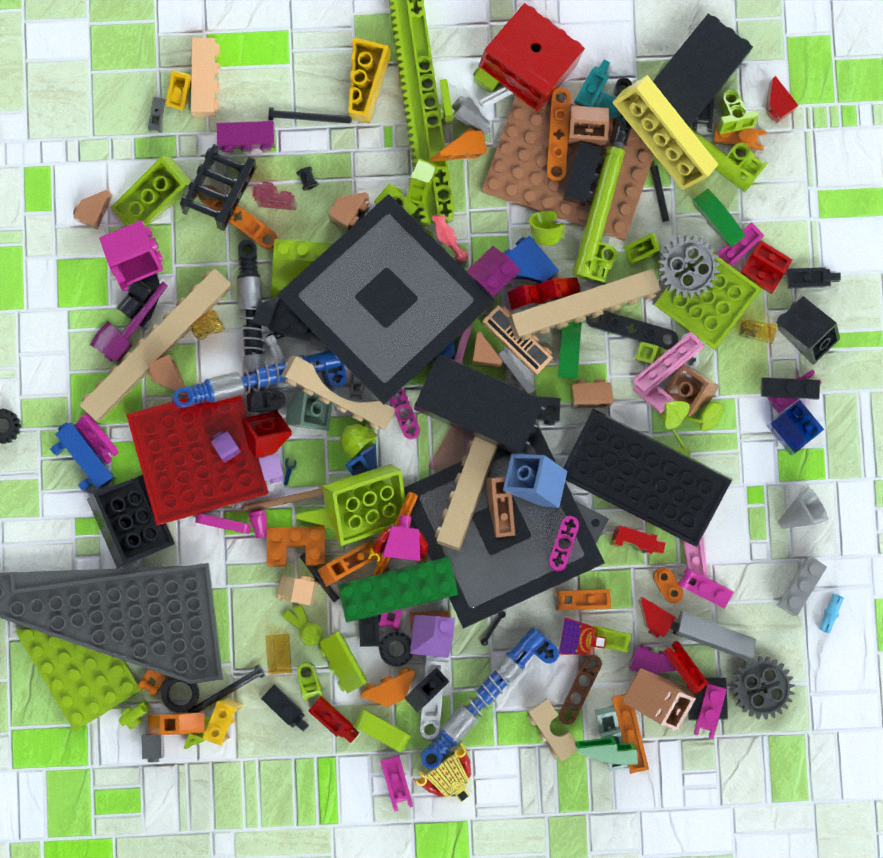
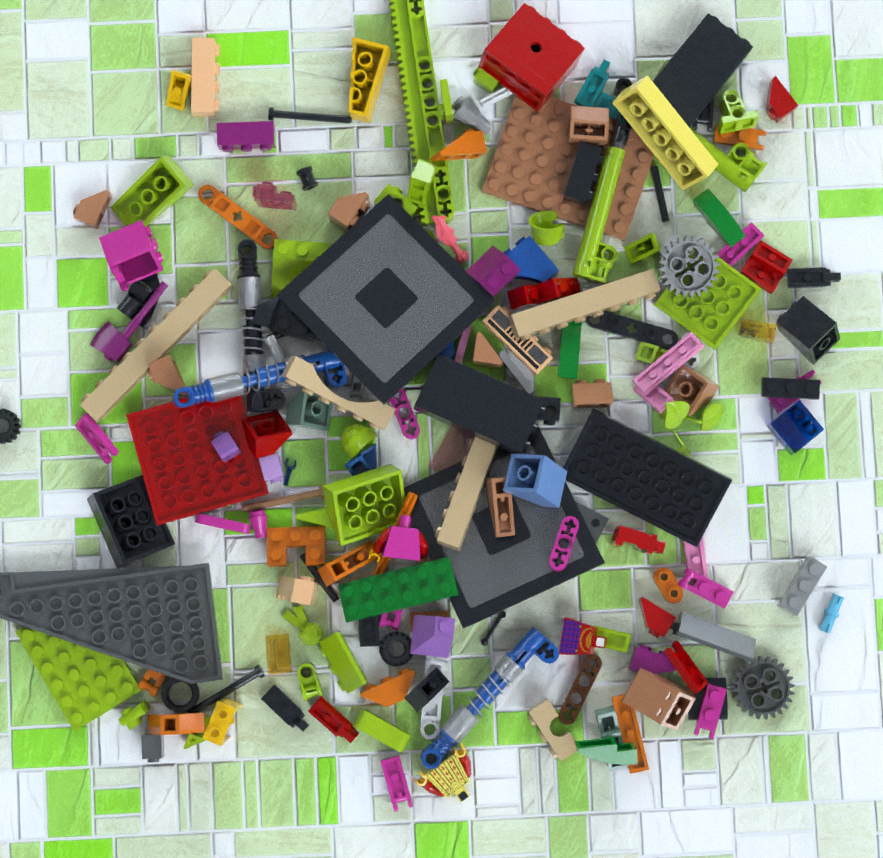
blue brick [50,422,115,492] -> none
dark grey bar [148,97,166,133] -> none
black fence [180,144,257,231] -> none
clear yellow plate [190,311,225,340] -> none
orange piece [547,88,571,182] -> none
orange plate [556,589,611,610] -> none
light grey hat [778,487,829,529] -> none

